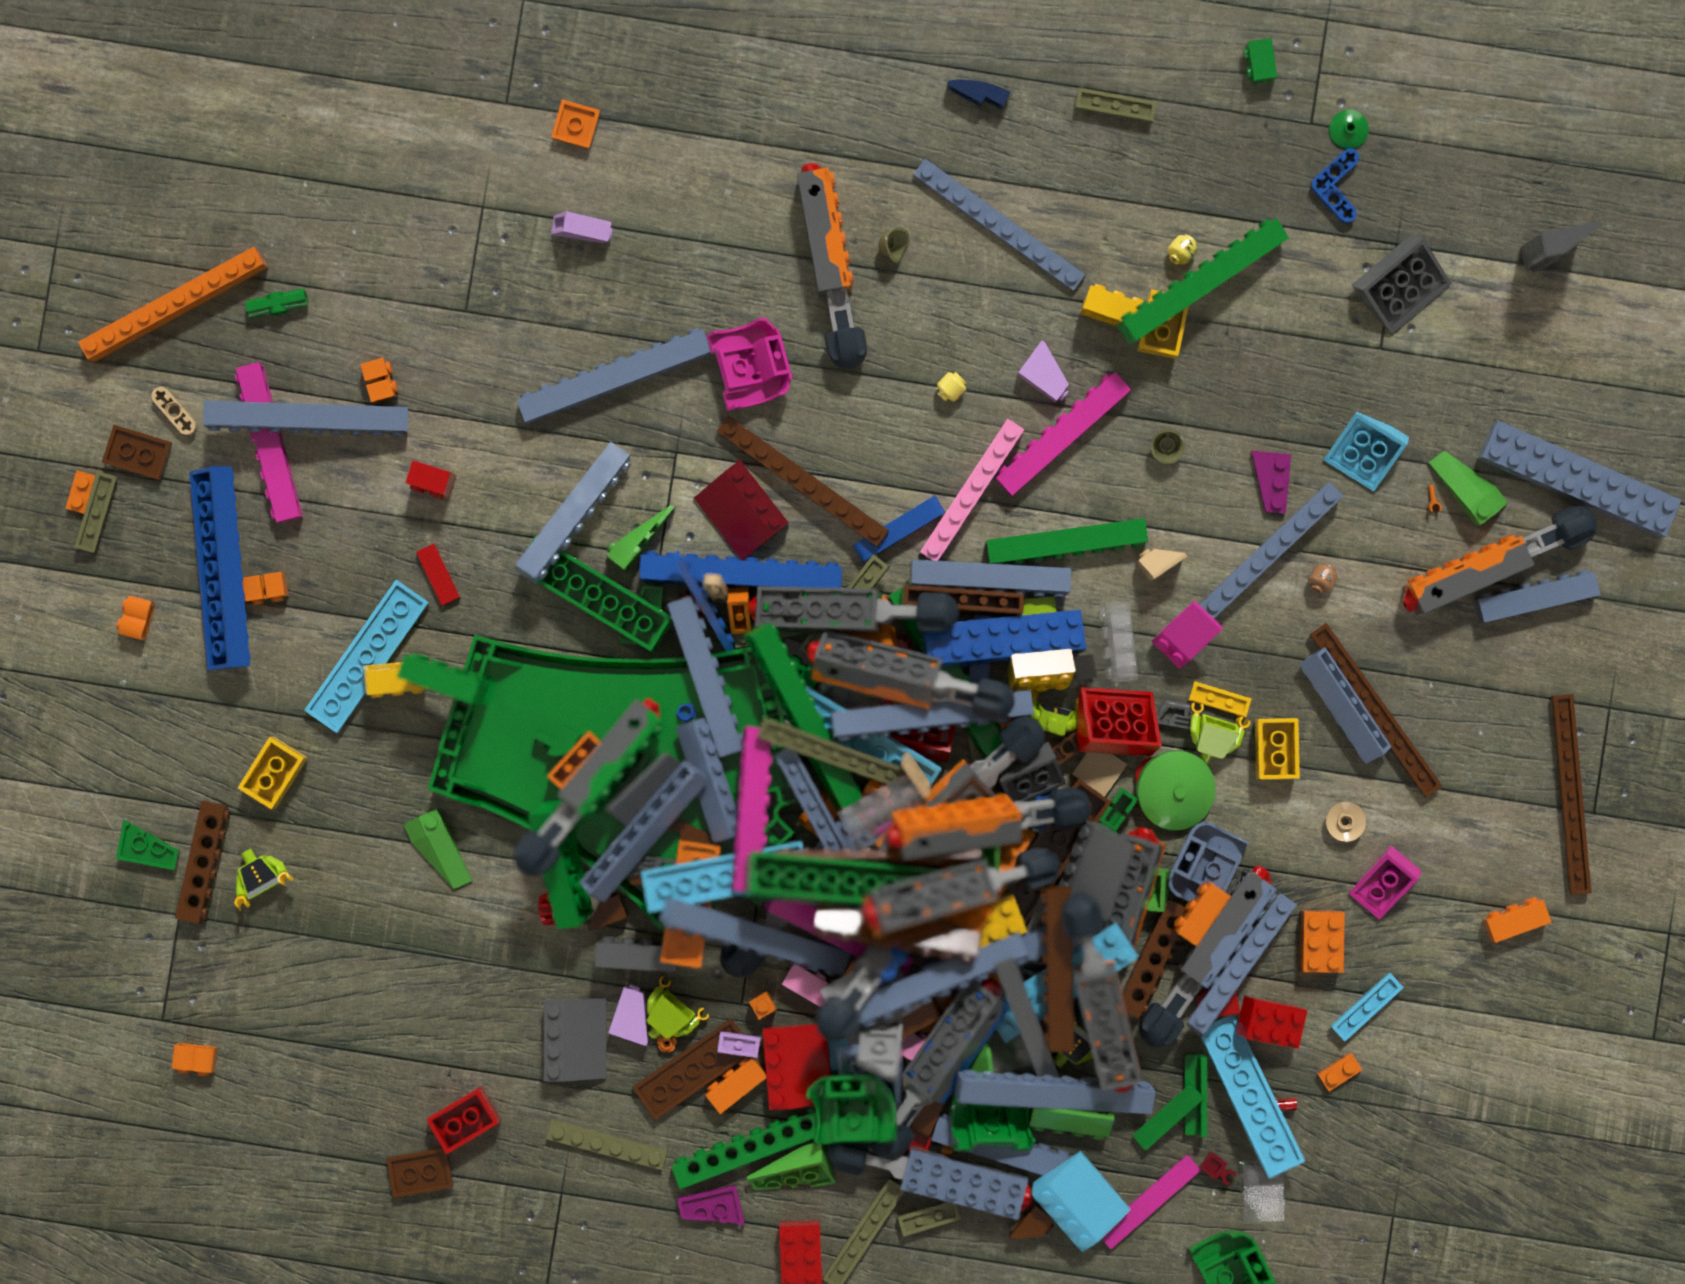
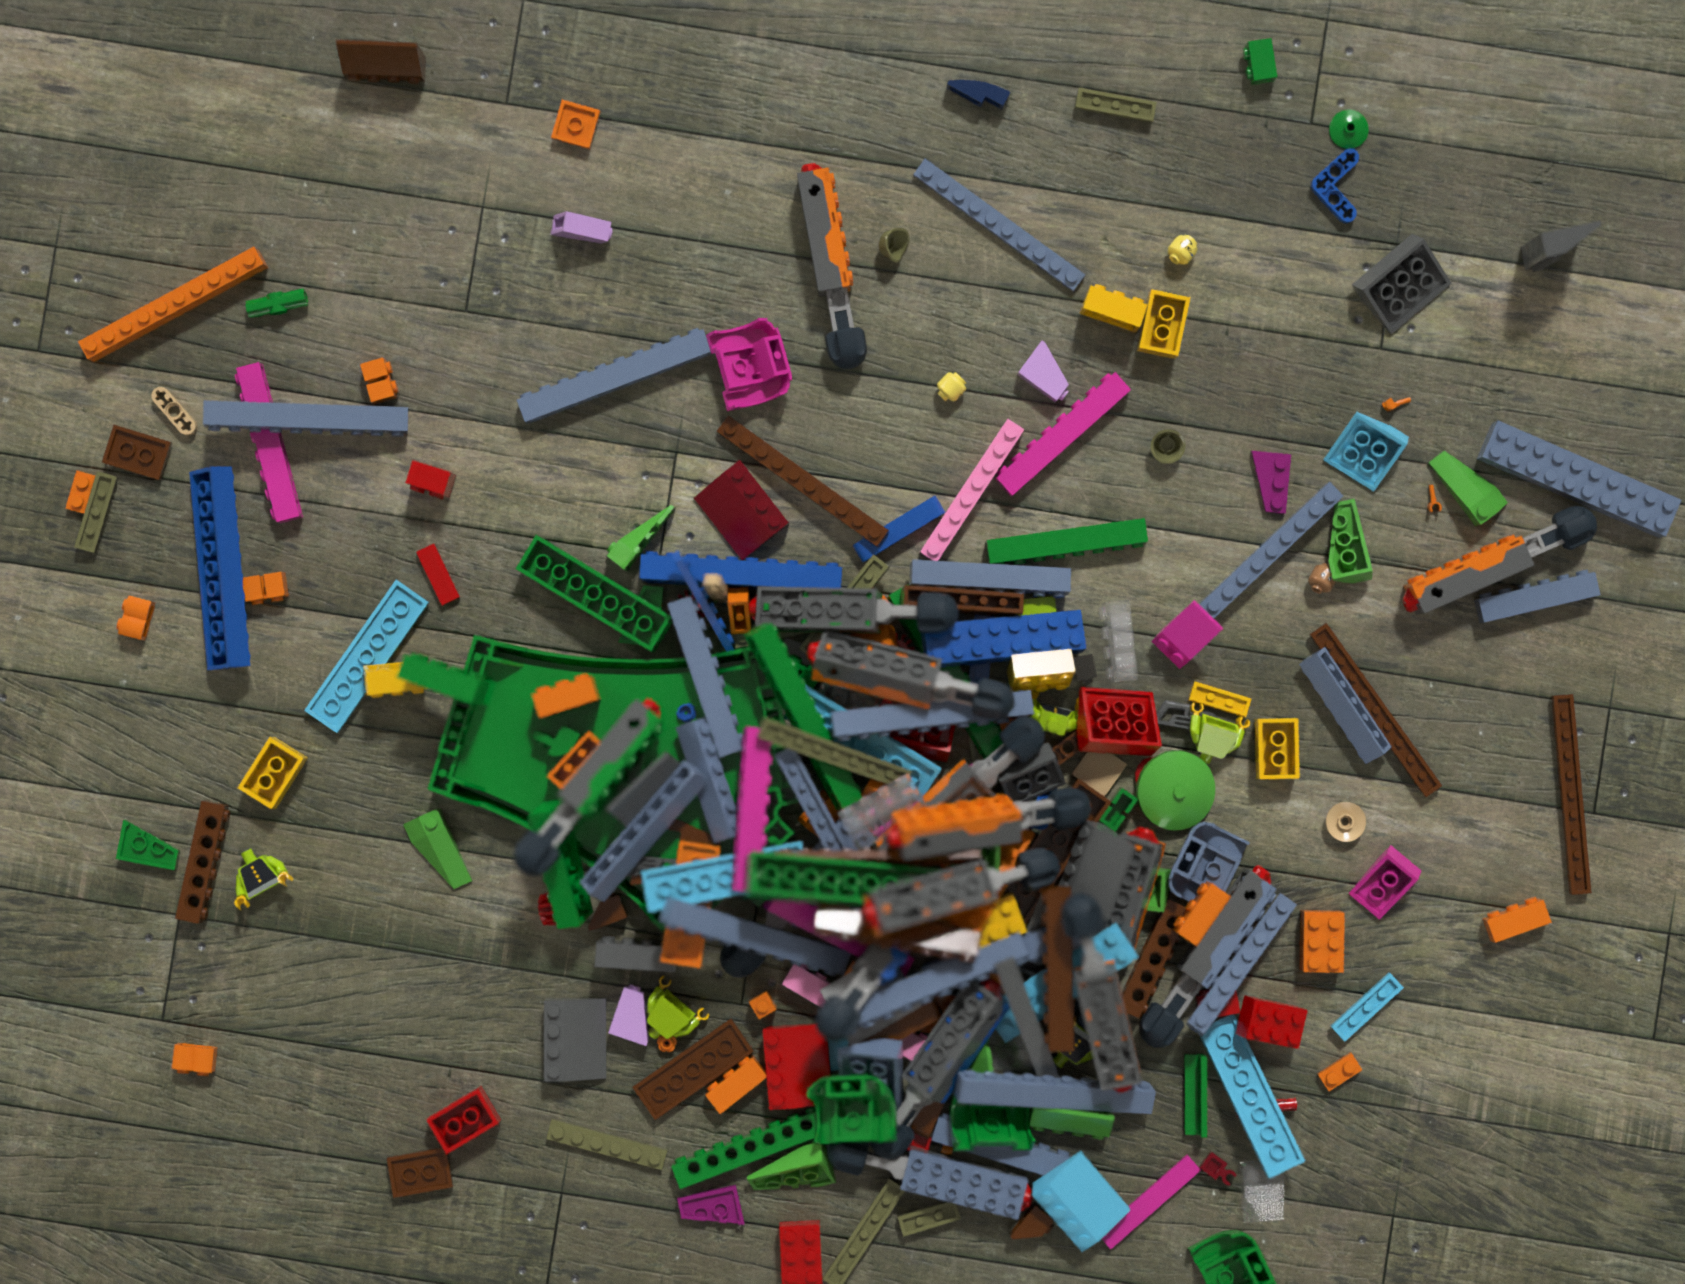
sand blue brick [515,442,631,584] -> none
lavender plate [718,1031,760,1058] -> none
light grey wing [857,1019,904,1081] -> none
tan tile [902,752,930,799] -> none
green brick [1116,218,1289,345] -> none
green tile [1132,1083,1205,1151] -> none
tan slope [1136,549,1187,581] -> none
none -> reddish brown slope [336,40,426,84]
none -> orange brick [532,674,601,718]
none -> bright green wedge [1328,499,1373,584]
none -> orange hand [1382,397,1411,412]

